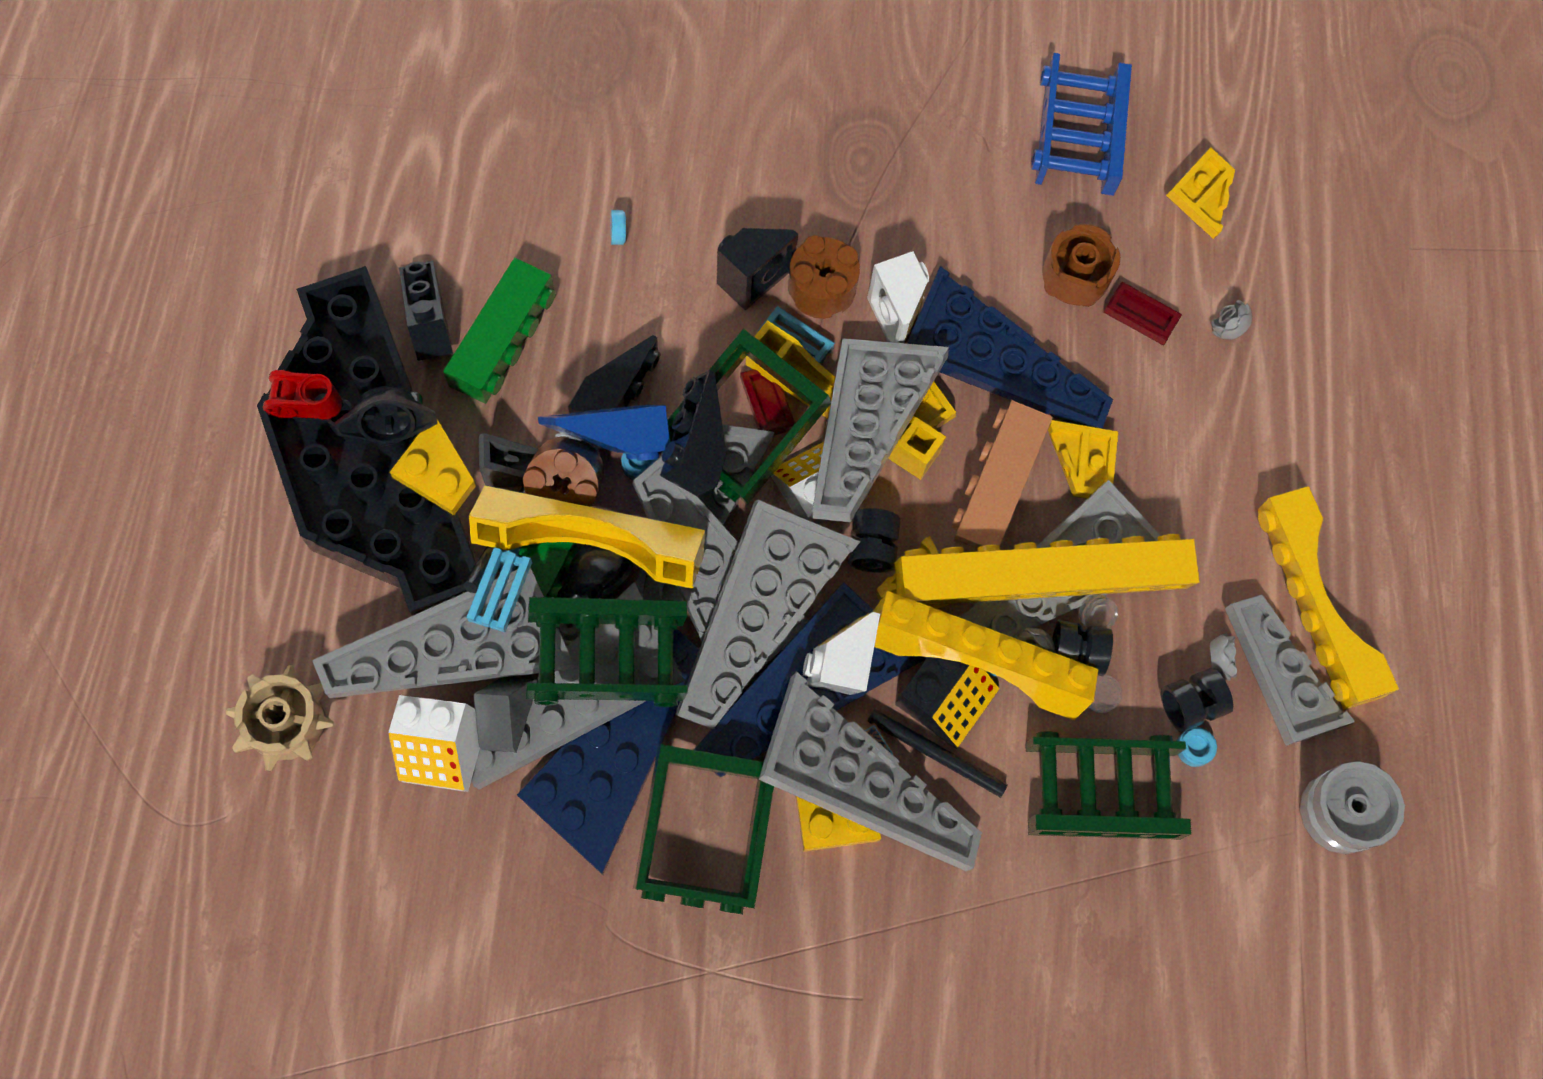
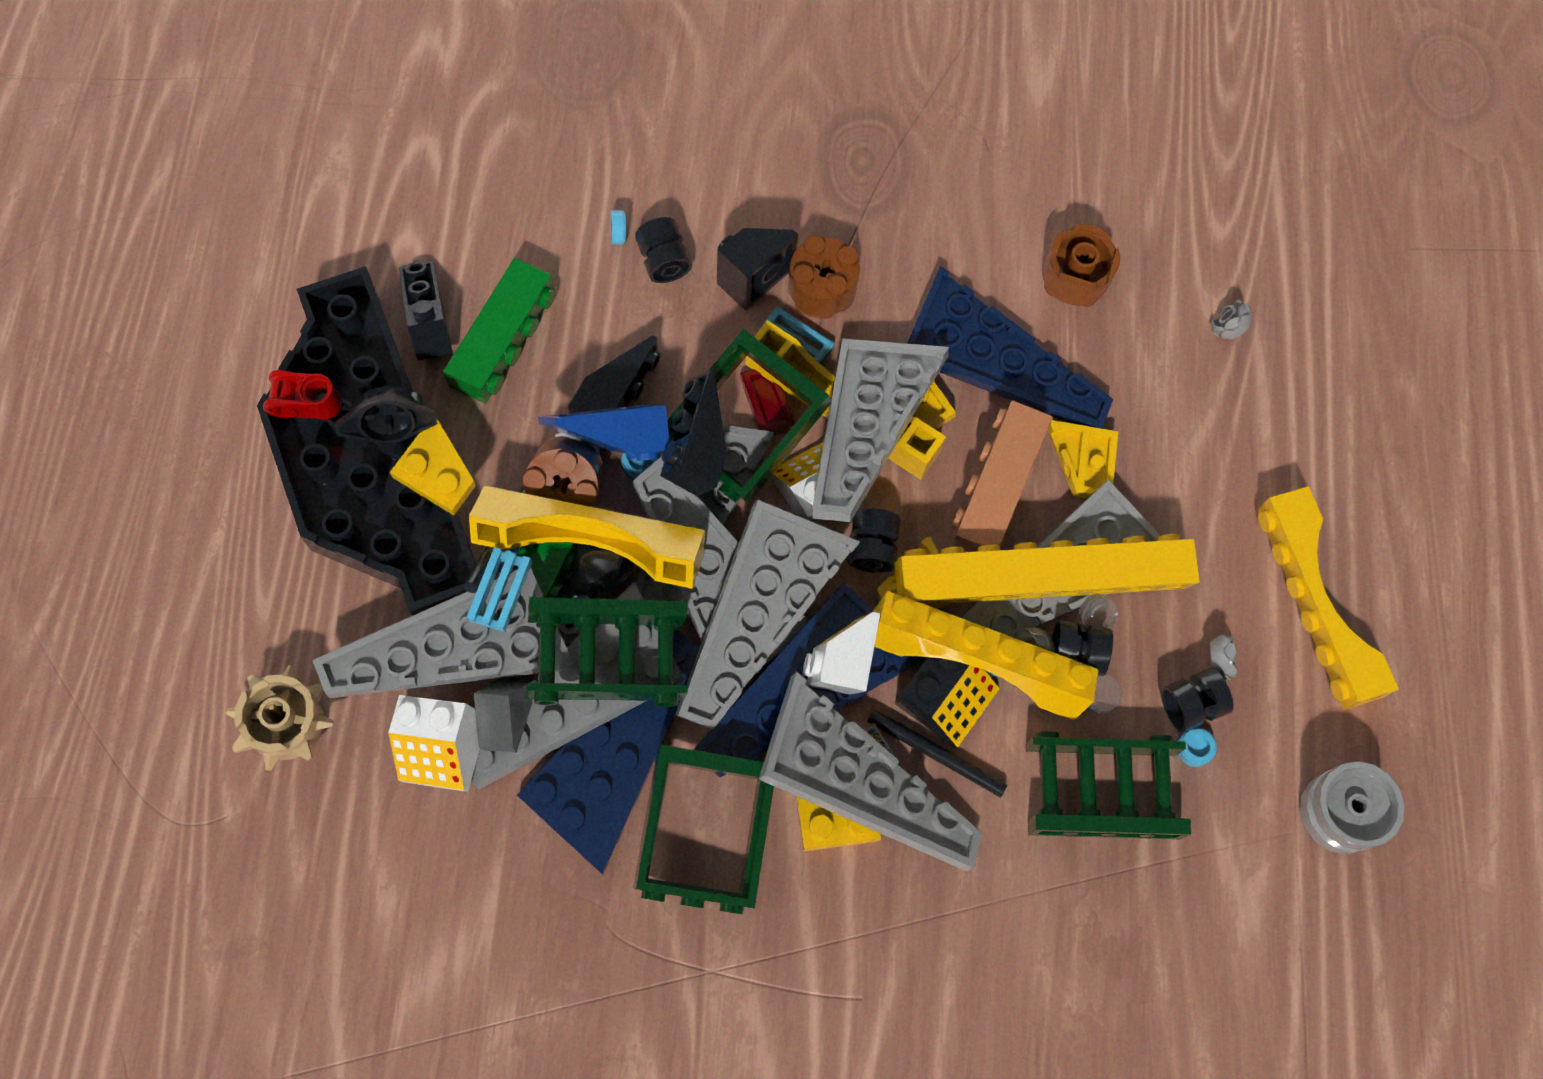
dark grey slope [479,433,538,488] -> none
white slope [867,251,929,343] -> none
blue fence [1031,53,1132,196] -> none
dark red tile [1103,282,1182,346] -> none
yellow wing [1166,147,1235,239] -> none
light grey wing [1225,595,1355,746] -> none
none -> black wheel [635,217,692,283]

